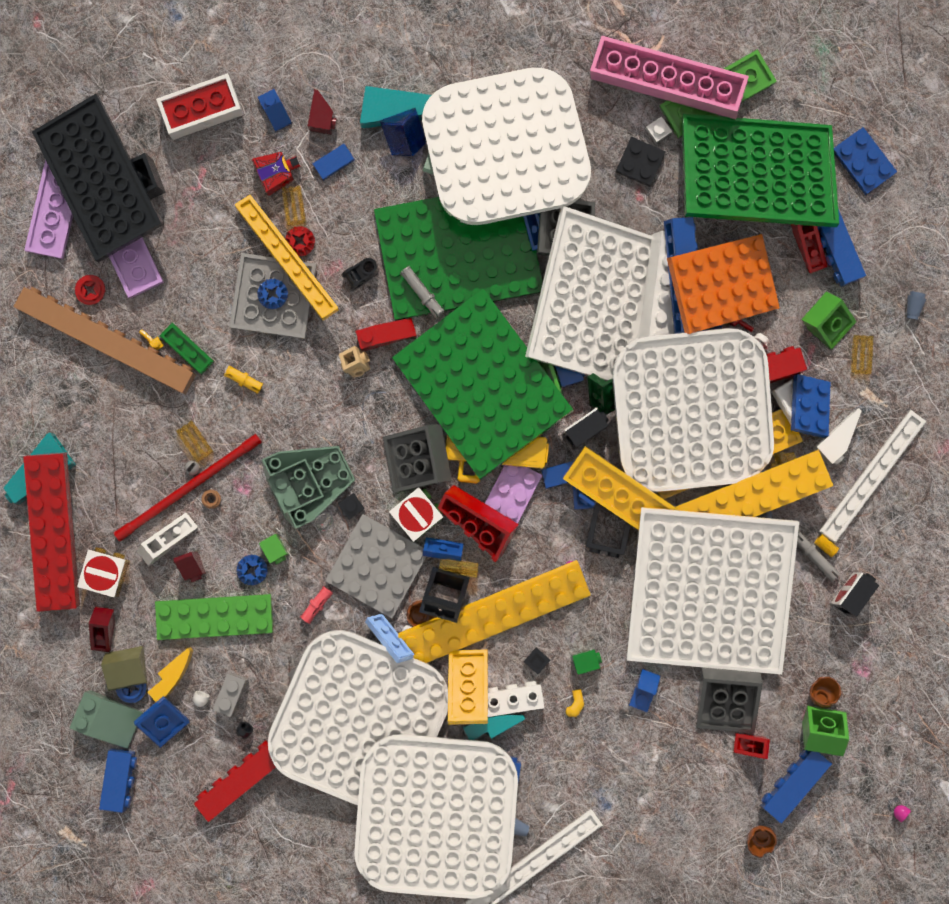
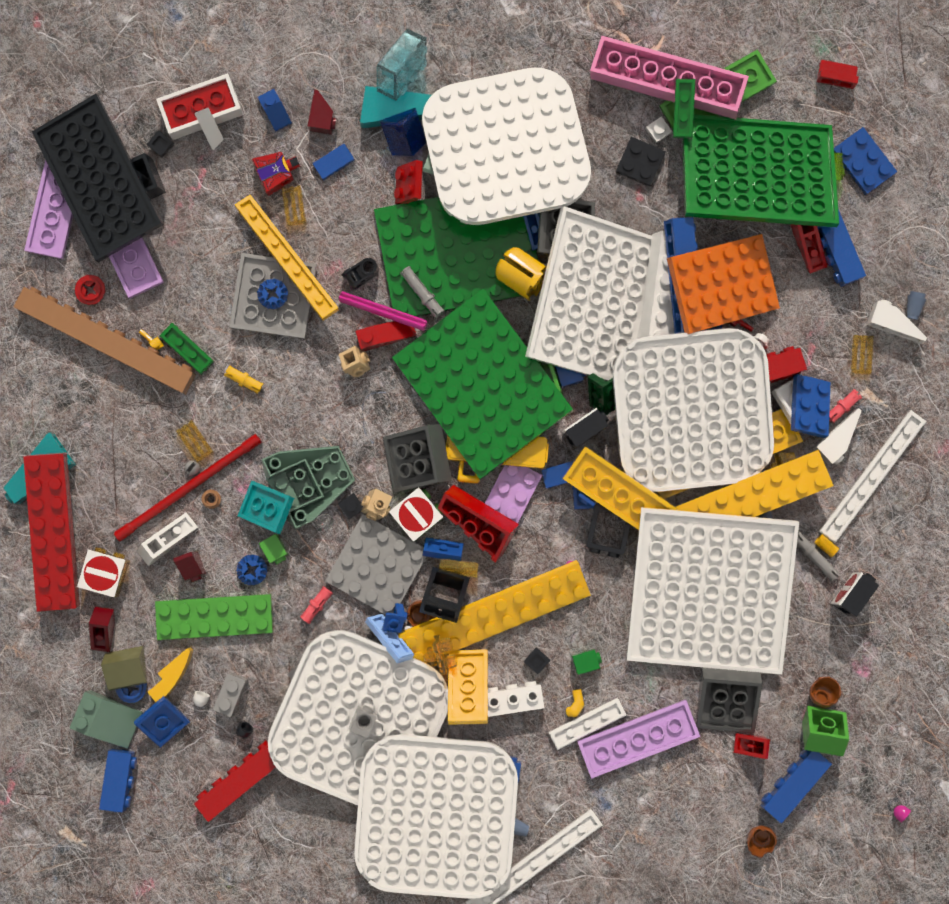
red gear [285,226,315,256] -> none
teal slope [463,713,525,740] -> none
blue slope [629,669,660,712] -> none
bright green slope [801,291,856,350] -> none
none -> black plate [146,130,174,158]
none -> white sticker [195,108,224,150]
none -> teal plate [237,480,295,534]
none -> dark pink axle [338,291,428,331]
none -> light grey brick [349,705,377,739]
none -> tan brick [361,488,392,521]
none -> clear light blue brick [377,29,428,101]
none -> blue bracket [382,603,407,633]
none -> red plate [394,160,423,205]
none -> clear yellow hips [423,634,457,675]
none -> yellow cylinder [496,247,547,301]
none -> white tile [549,697,626,750]
none -> lavender plate [577,699,700,779]
none -> green tile [673,79,696,139]
none -> red panel [816,60,859,89]
none -> coral pin [829,389,862,424]
none -> clear neon green cone [834,153,845,181]
none -> white slope [867,300,927,344]

